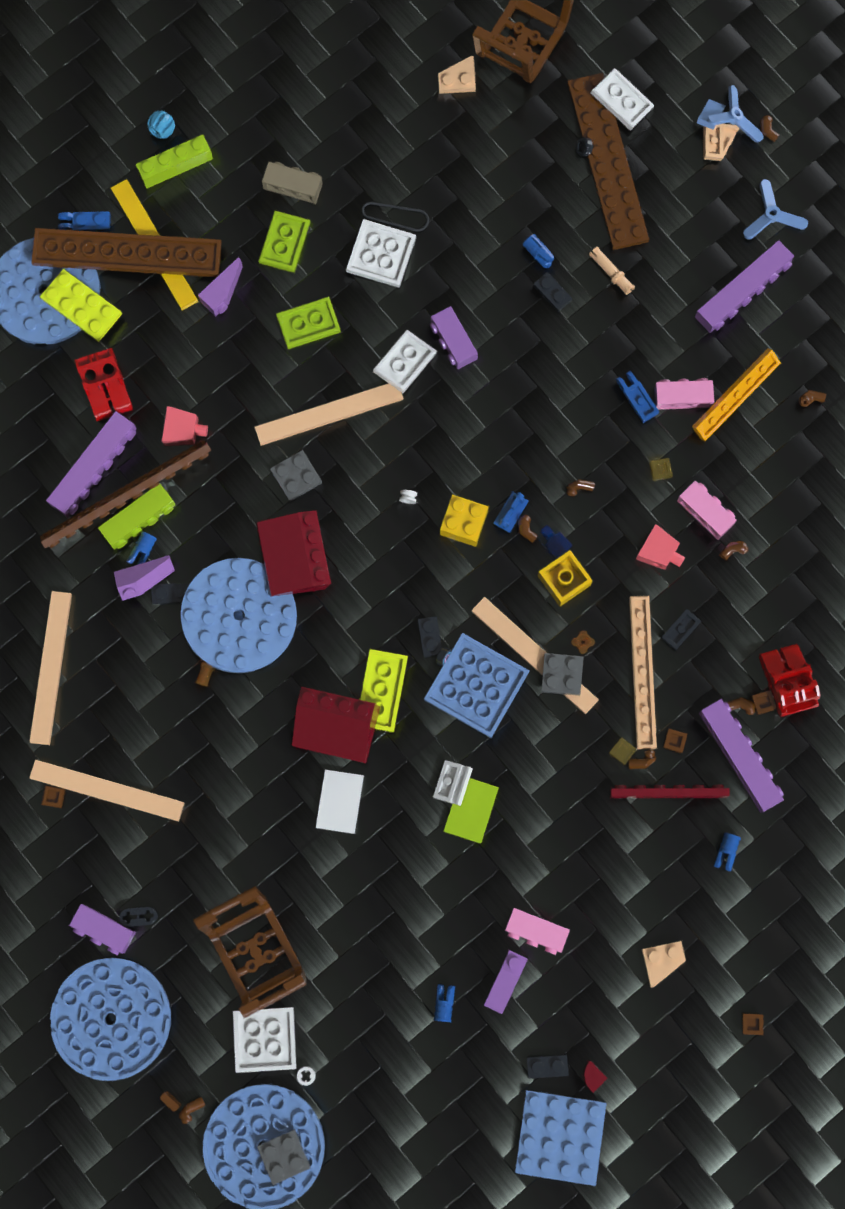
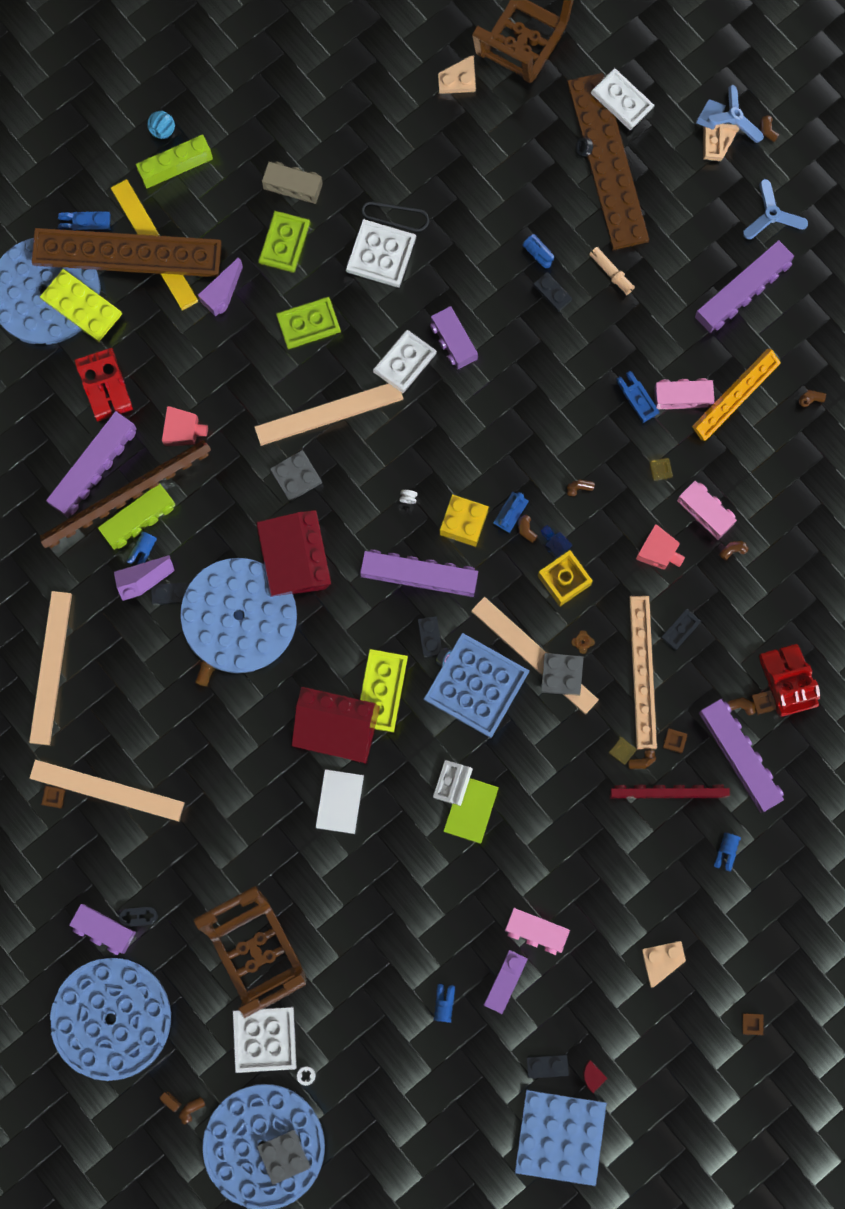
none -> medium lavender brick [361,550,478,597]

